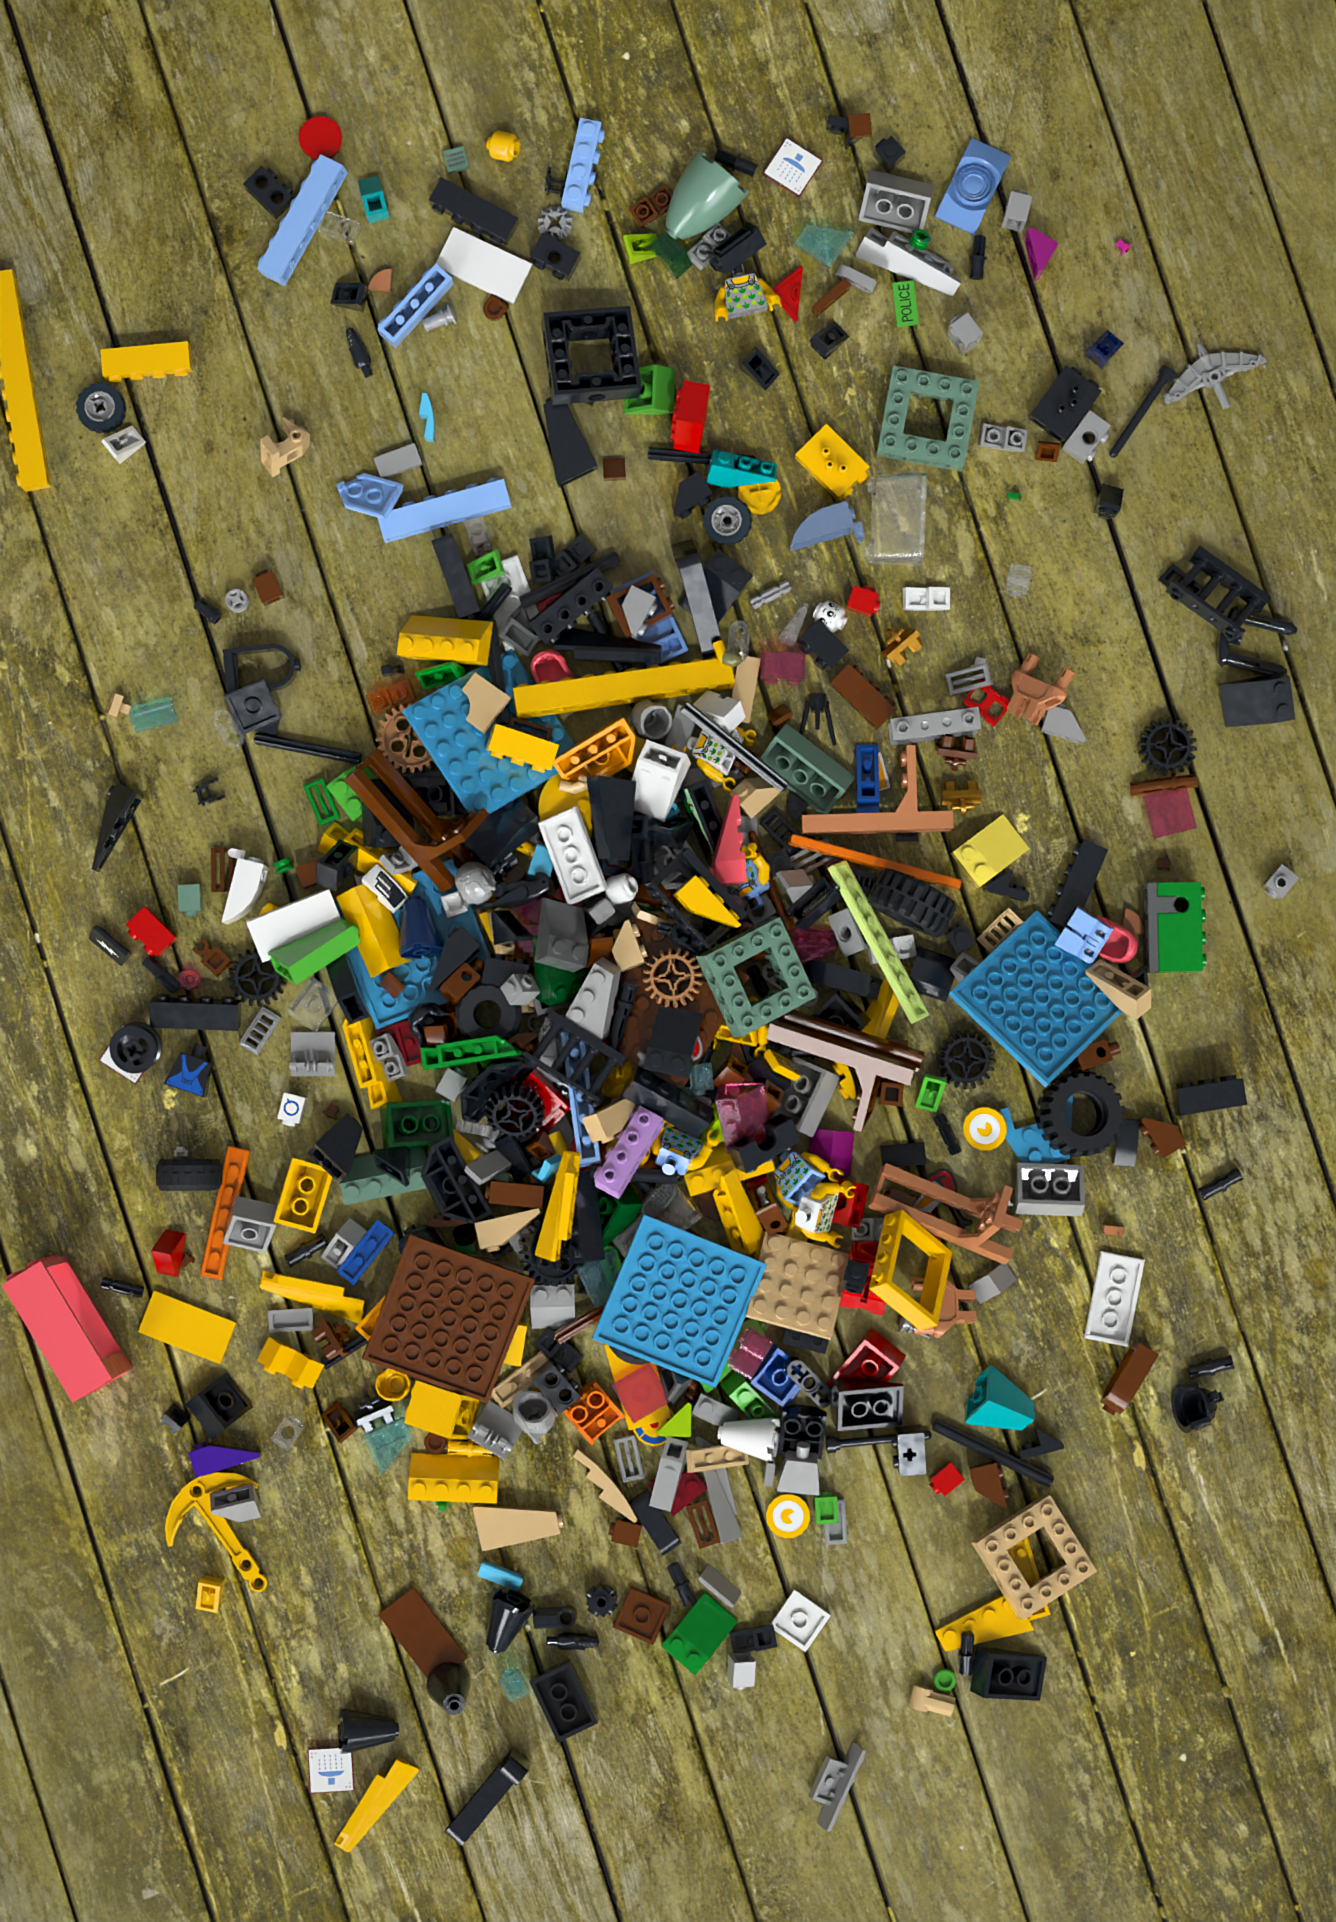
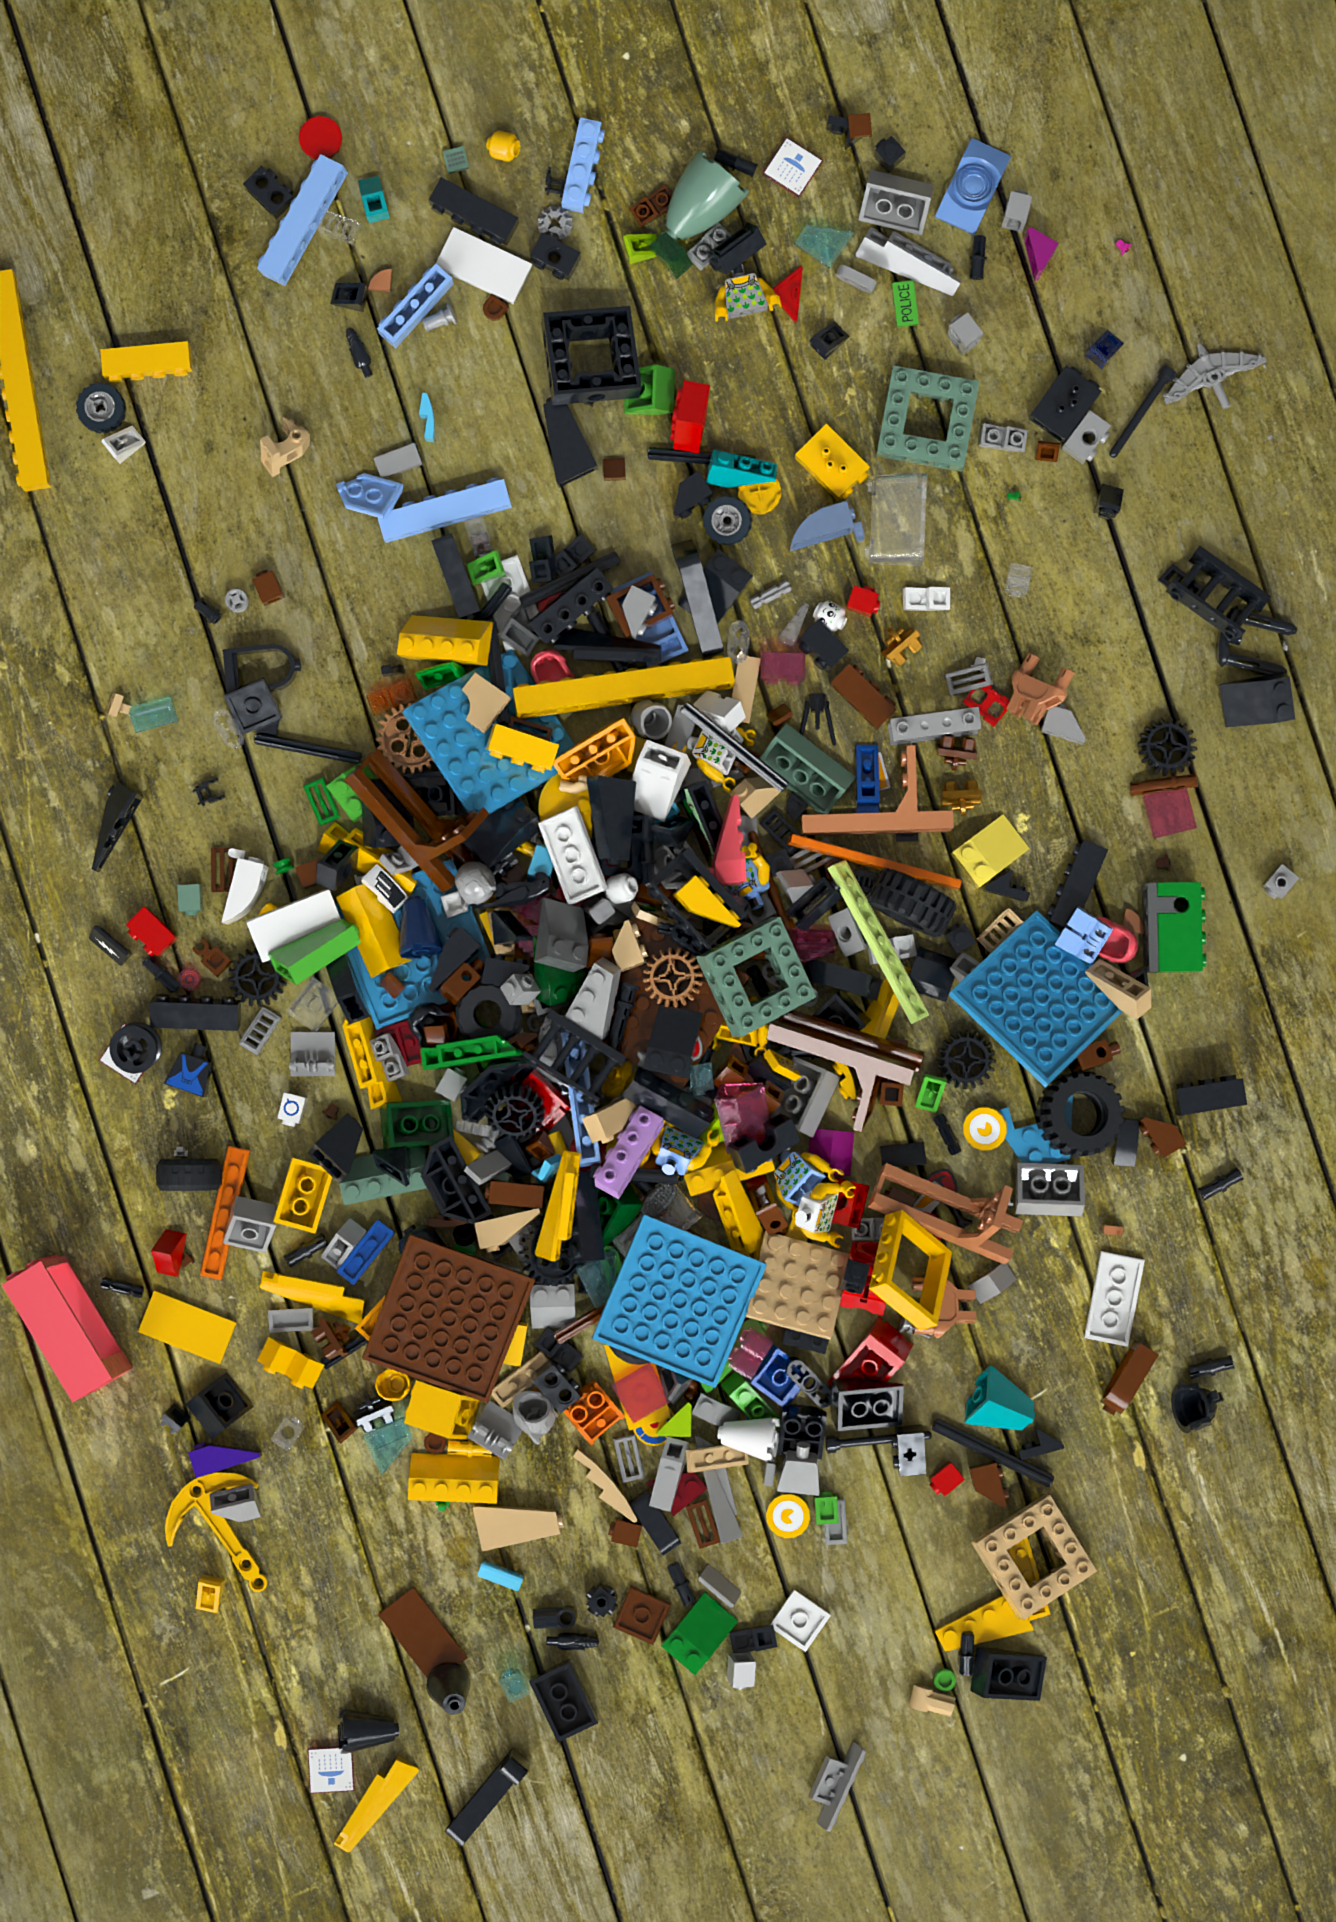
black cone [486,1588,535,1653] -> none
arm [712,640,742,667] -> none
black slope [740,346,780,391] -> none
reddish brown tile [811,278,851,317] -> none
green bush [909,229,931,250] -> none
none -> red container [863,1316,914,1370]

